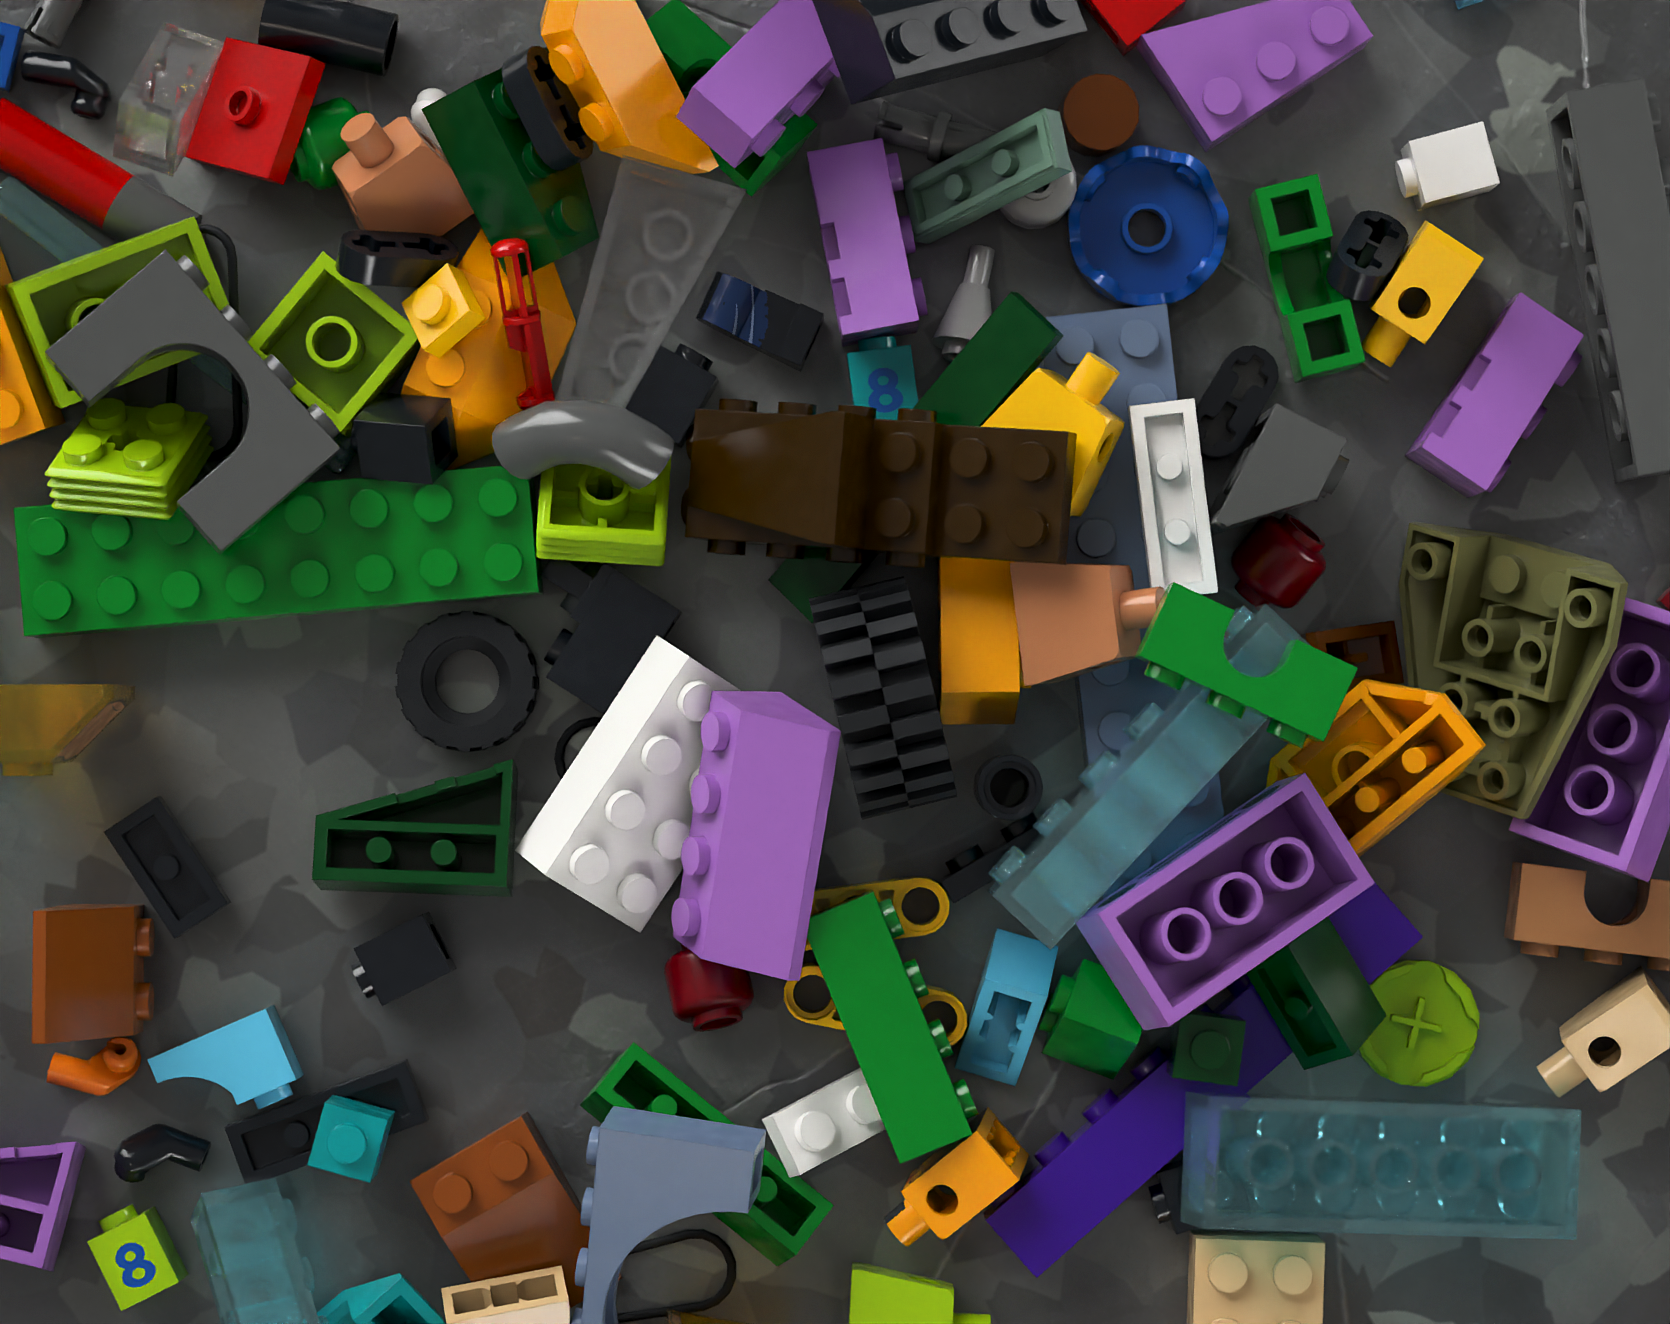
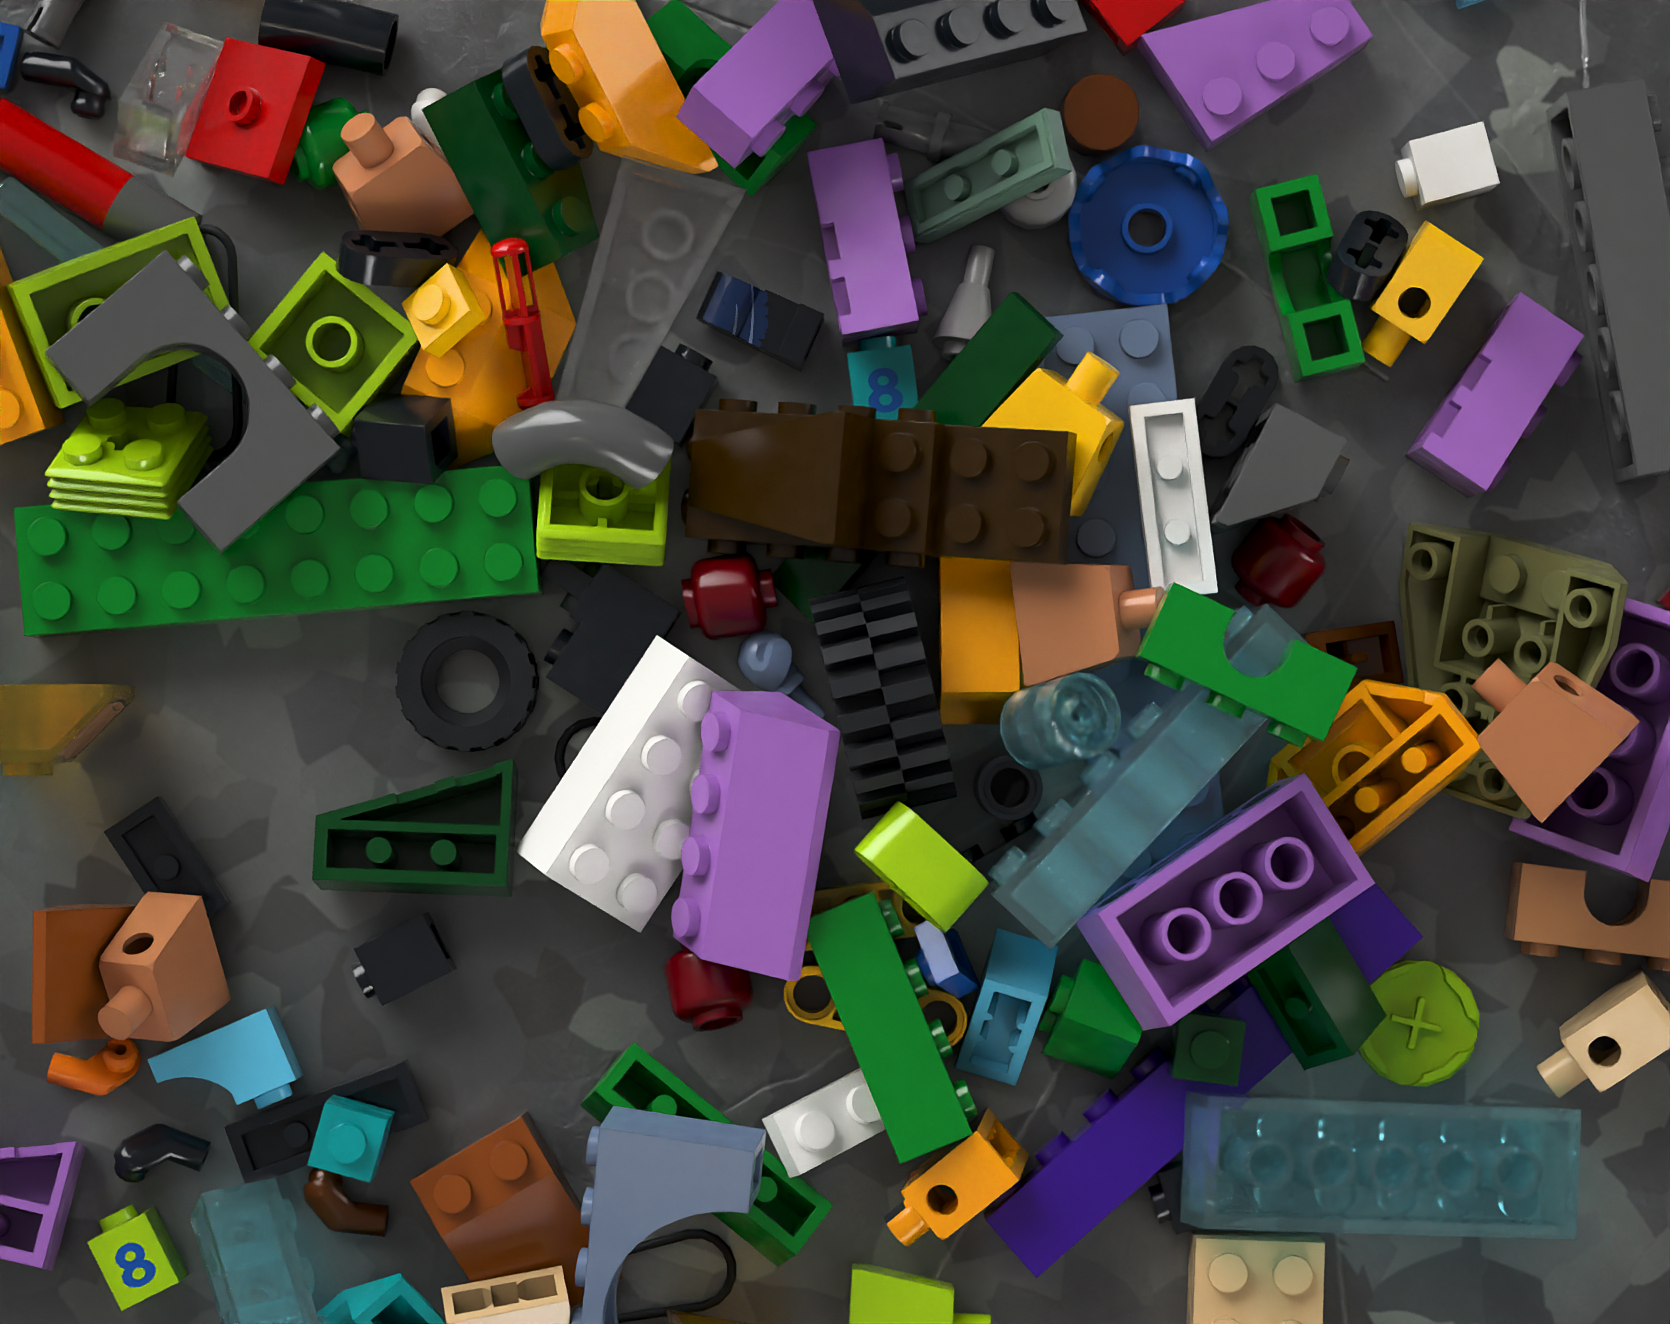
none -> nougat torso [98,891,232,1042]
none -> reddish brown arm [303,1168,389,1237]
none -> dark red head [681,552,778,640]
none -> sand blue piece [737,629,826,718]
none -> lime beam [854,801,989,933]
none -> blue plate [913,921,981,999]
none -> clear light blue wheel [1000,672,1121,770]
none -> nougat torso [1471,658,1640,823]

